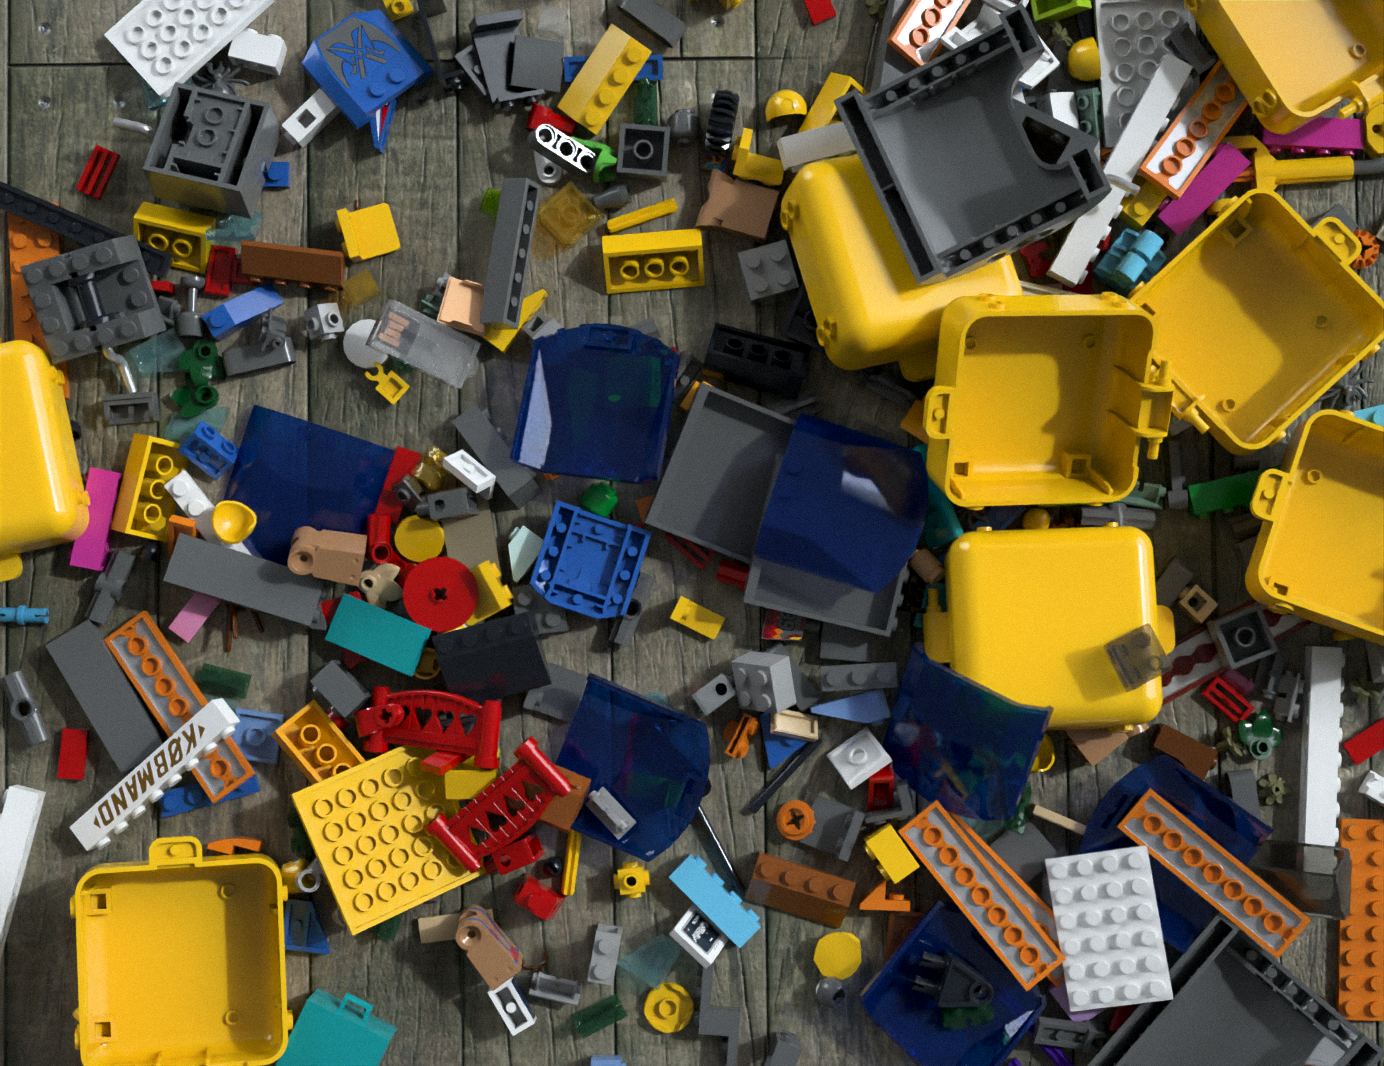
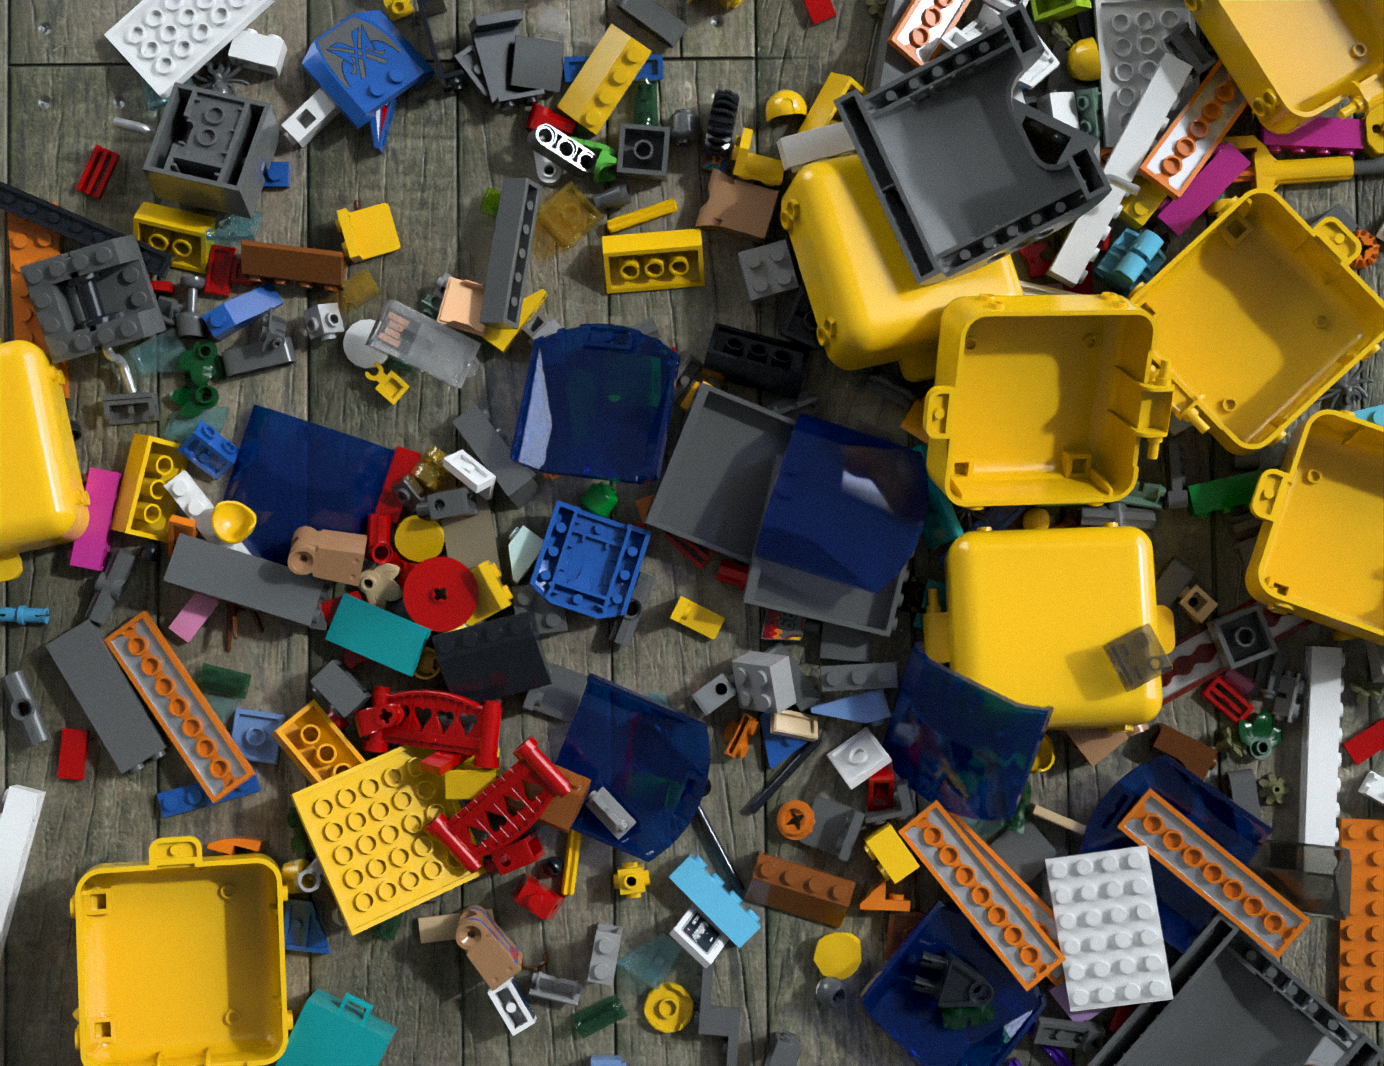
white brick [69,698,241,851] -> none
light nougat brick [909,549,945,585] -> none

